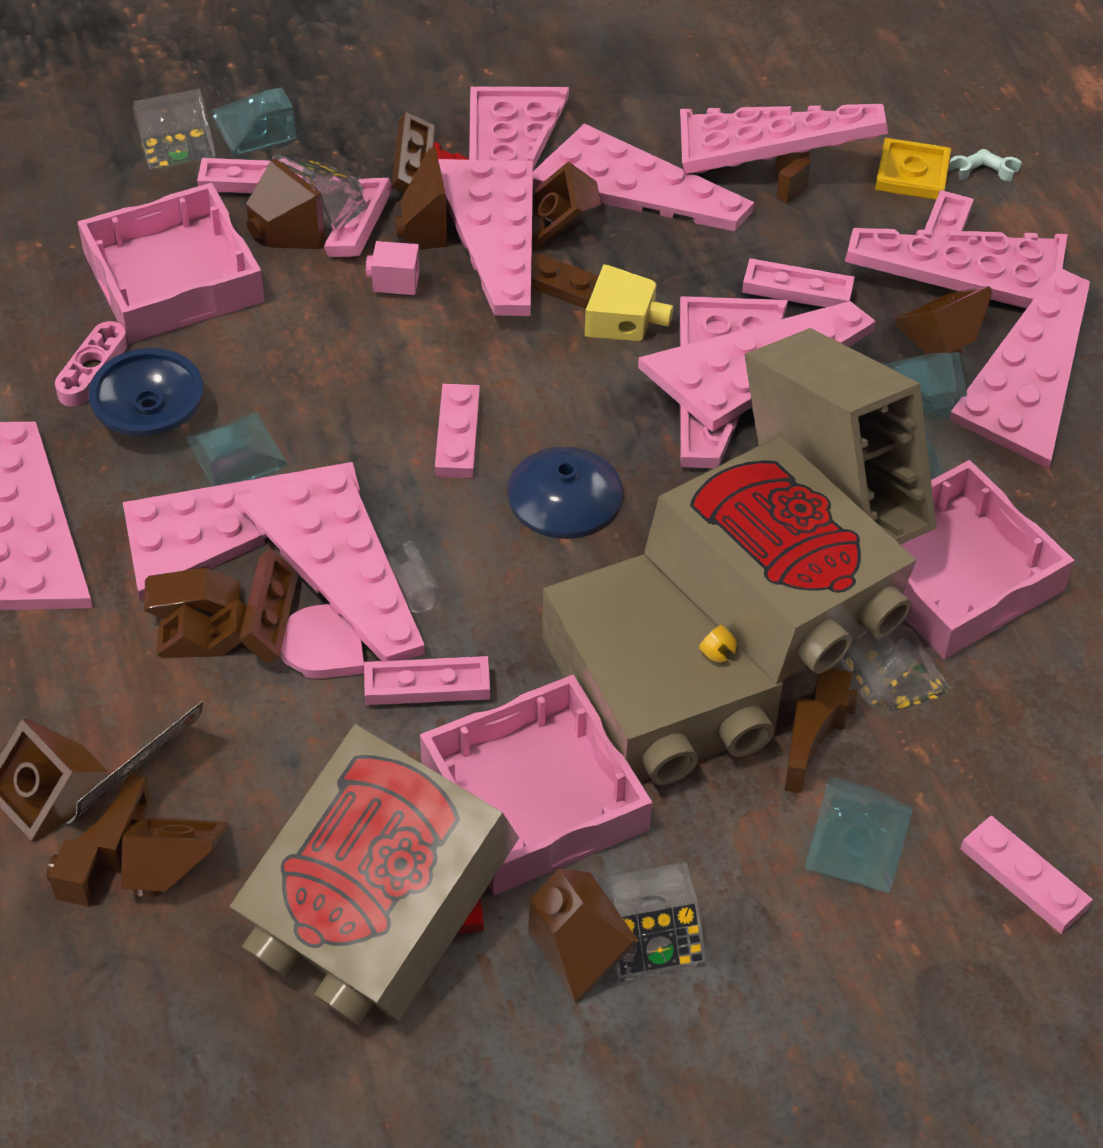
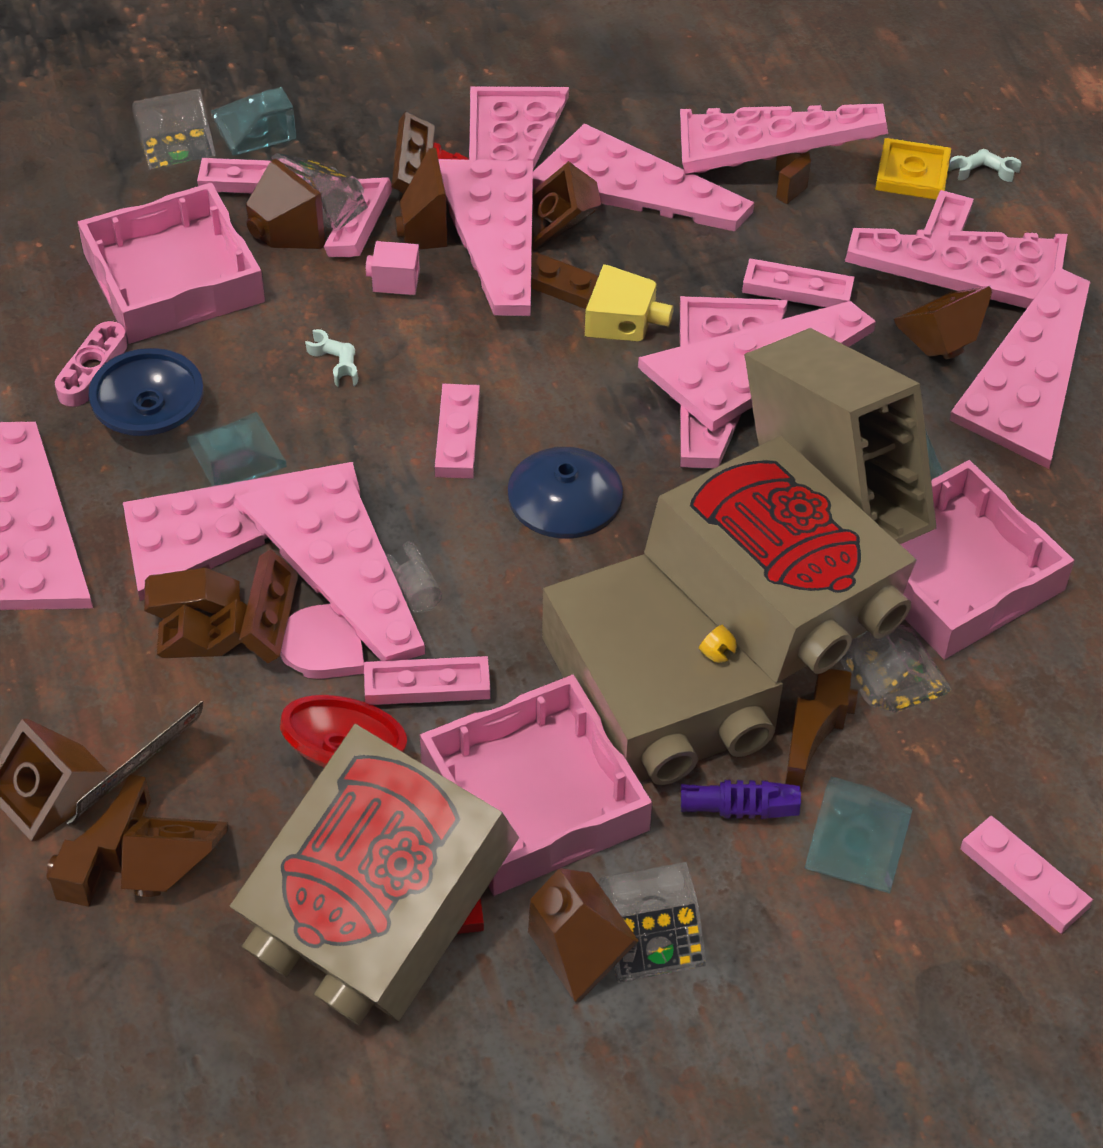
clear light blue slope [883,352,967,409] -> none
none -> red dish [280,695,407,768]
none -> light aqua arm [305,329,358,387]
none -> dark purple hinge [681,780,801,819]

